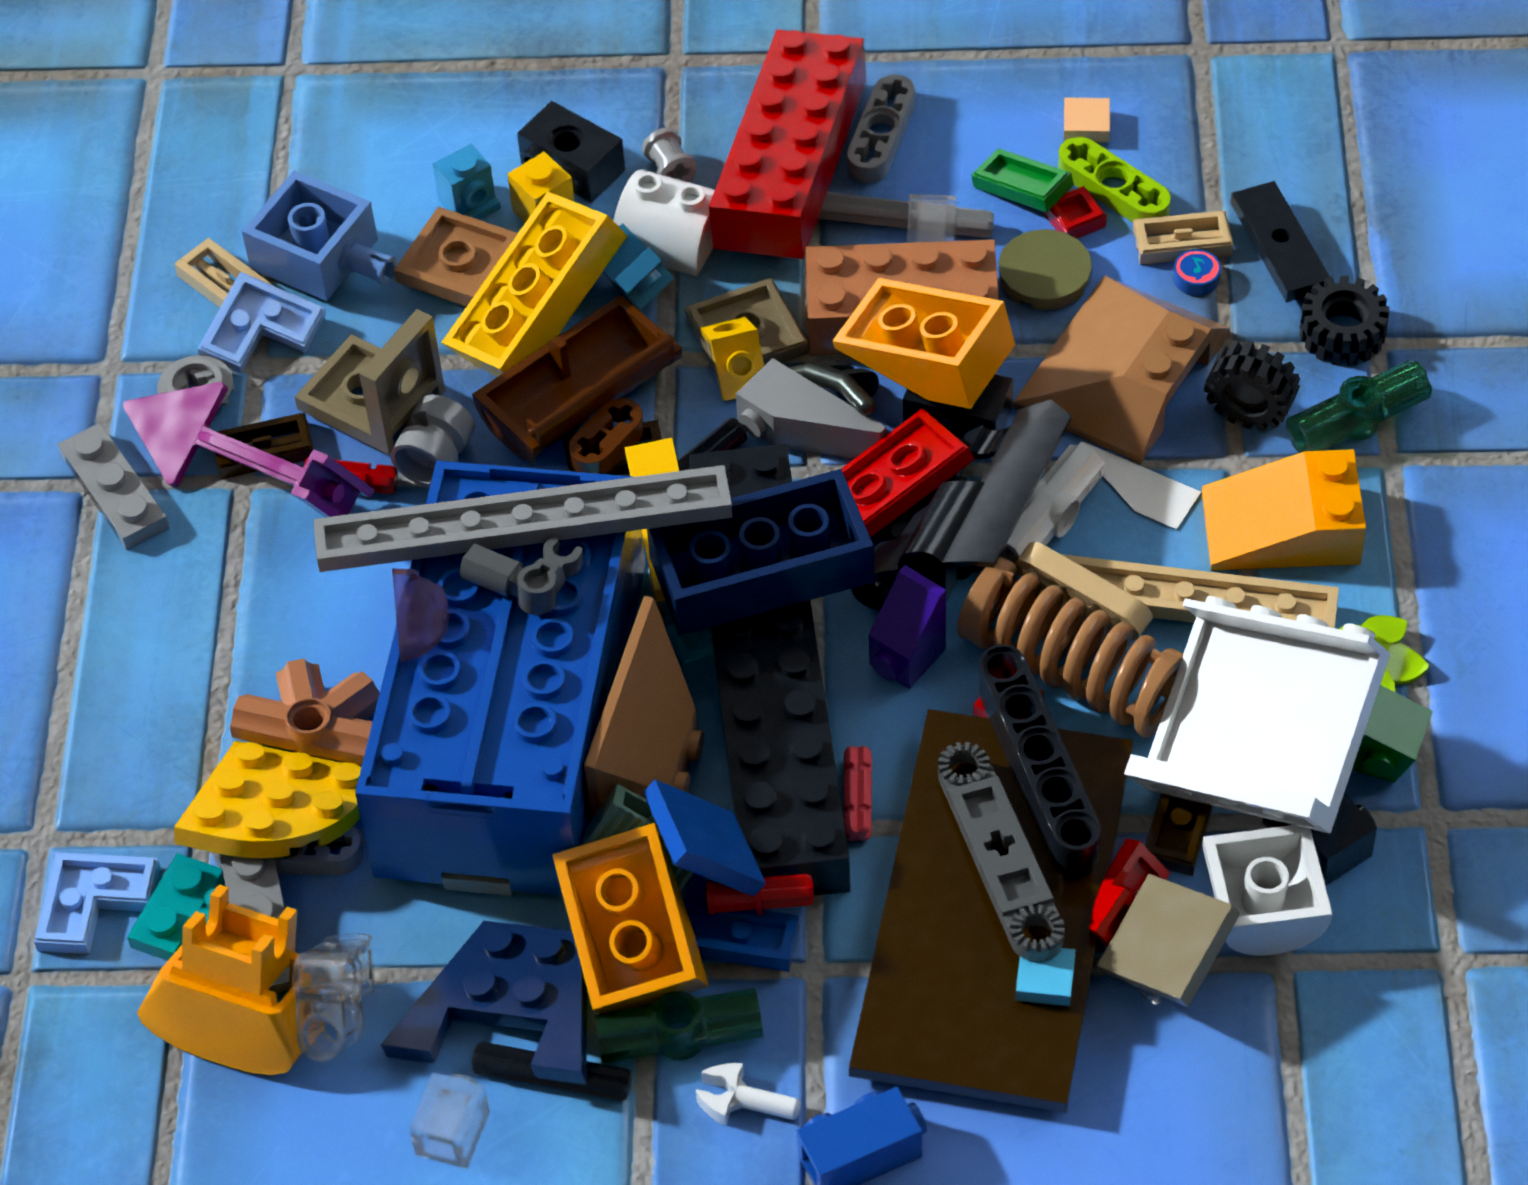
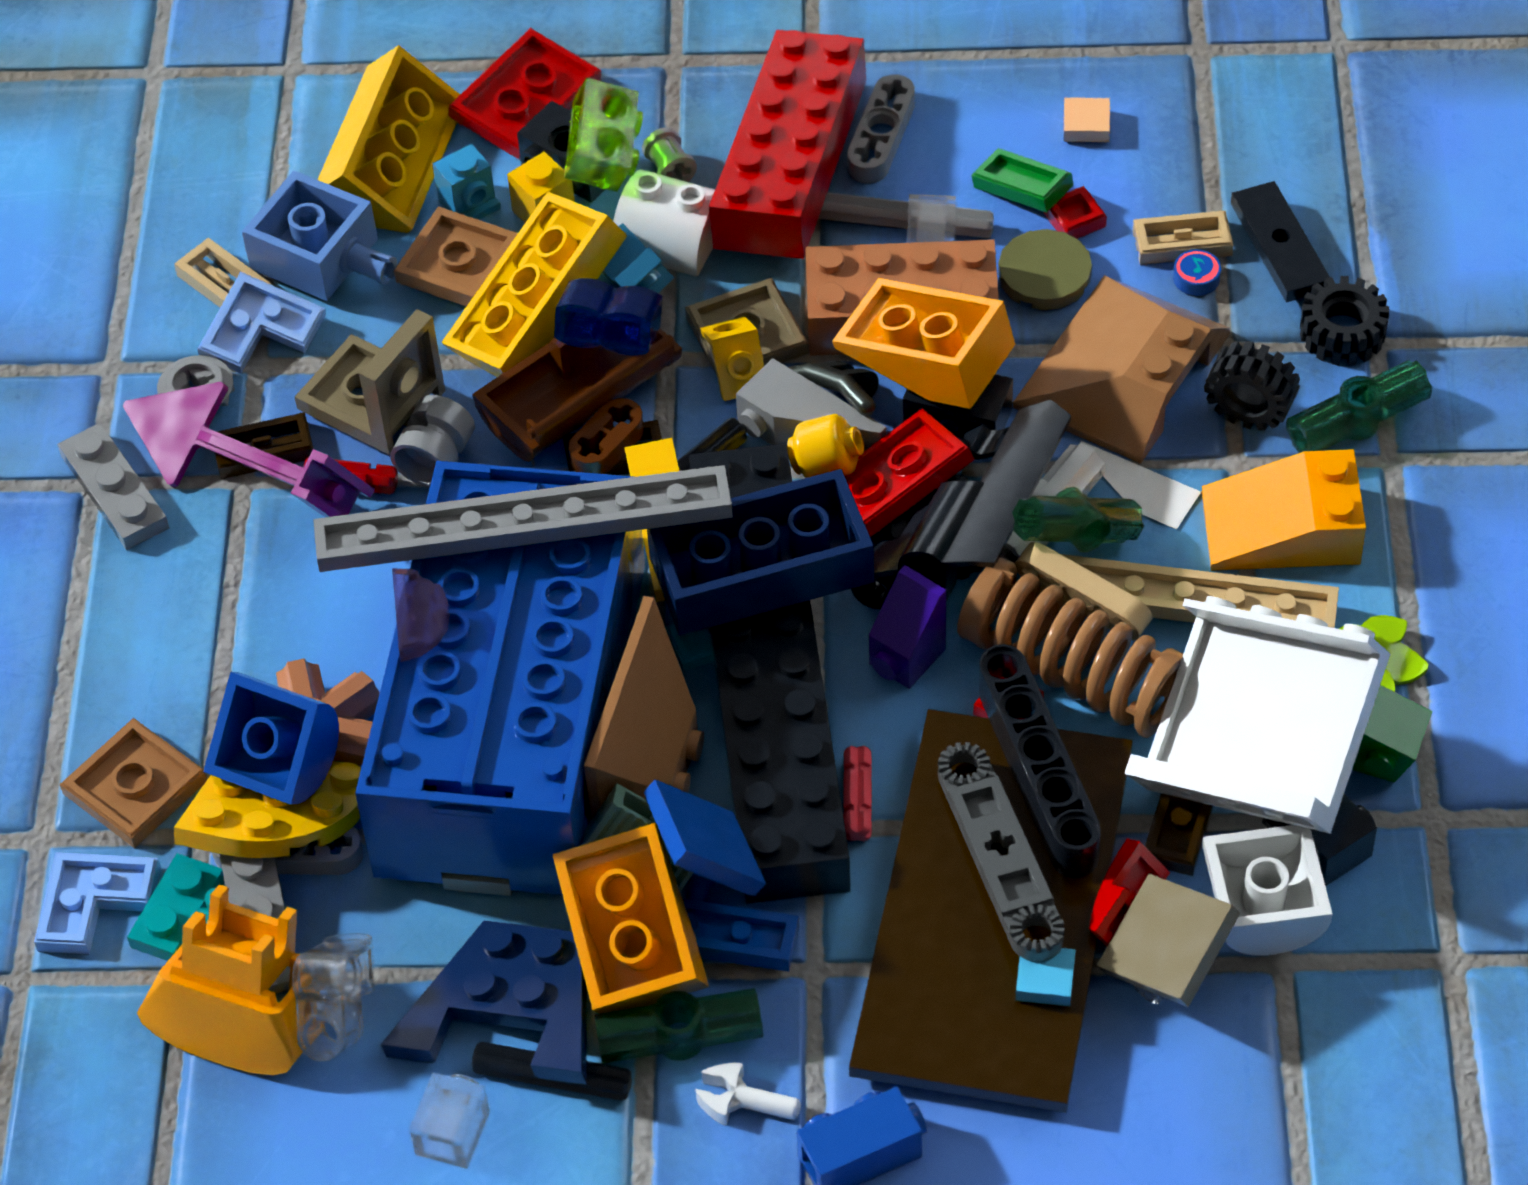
dark grey bar [460,536,583,615] -> none
red axle [706,874,814,915] -> none
lime beam [1058,137,1171,223] -> none
none -> medium nougat tile [60,718,207,848]
none -> blue brick [203,672,339,805]
none -> yellow slope [317,45,460,233]
none -> red tile [448,28,602,160]
none -> clear blue brick [554,278,663,356]
none -> clear neon green brick [564,77,643,192]
none -> yellow head [787,414,864,478]
none -> clear green piece [1012,487,1144,553]

